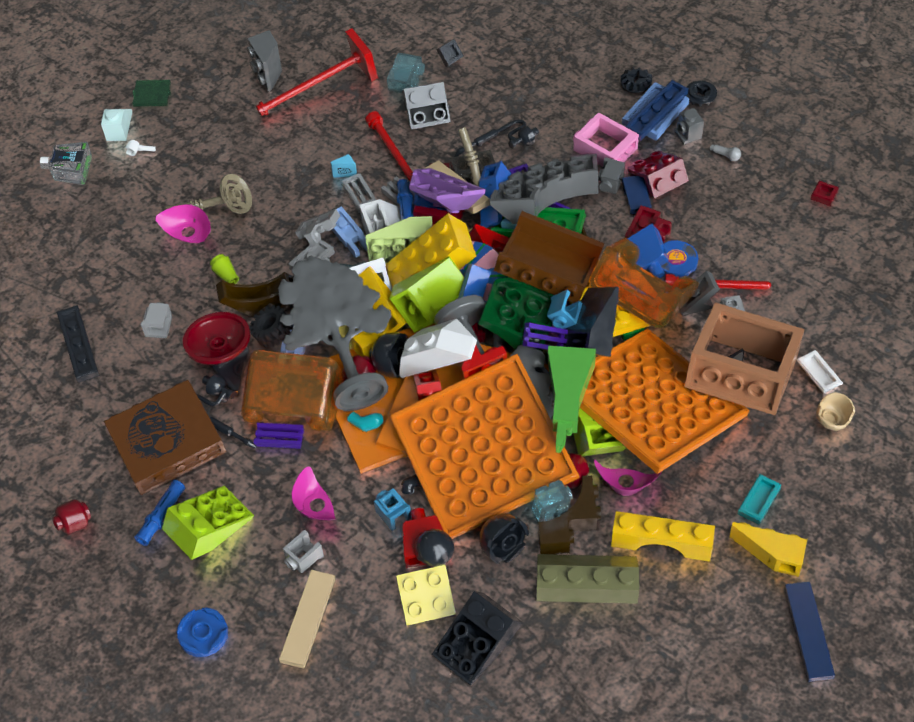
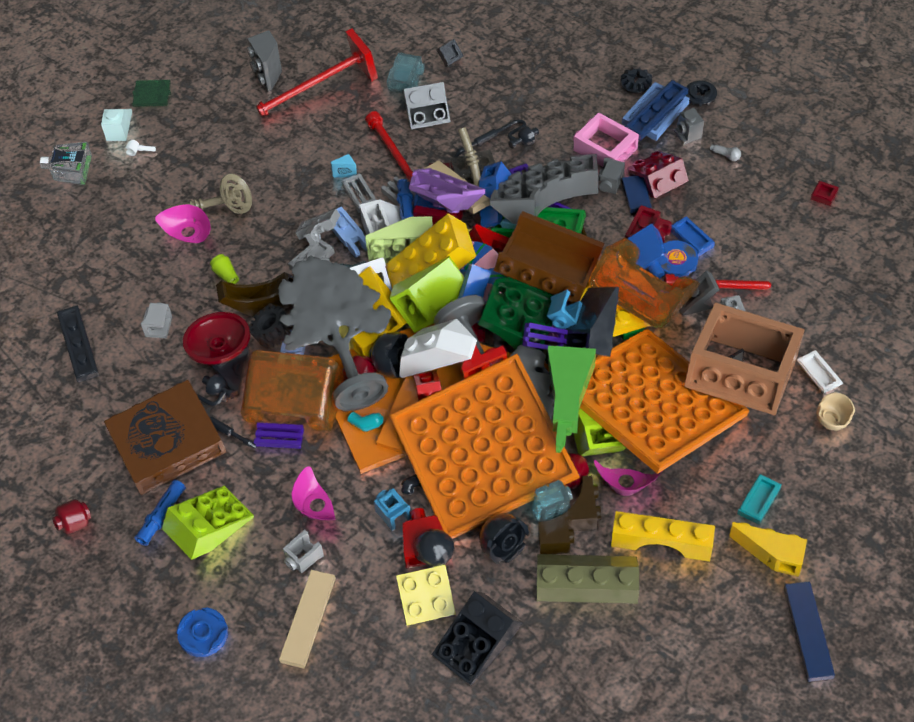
none -> blue tile [671,216,715,257]

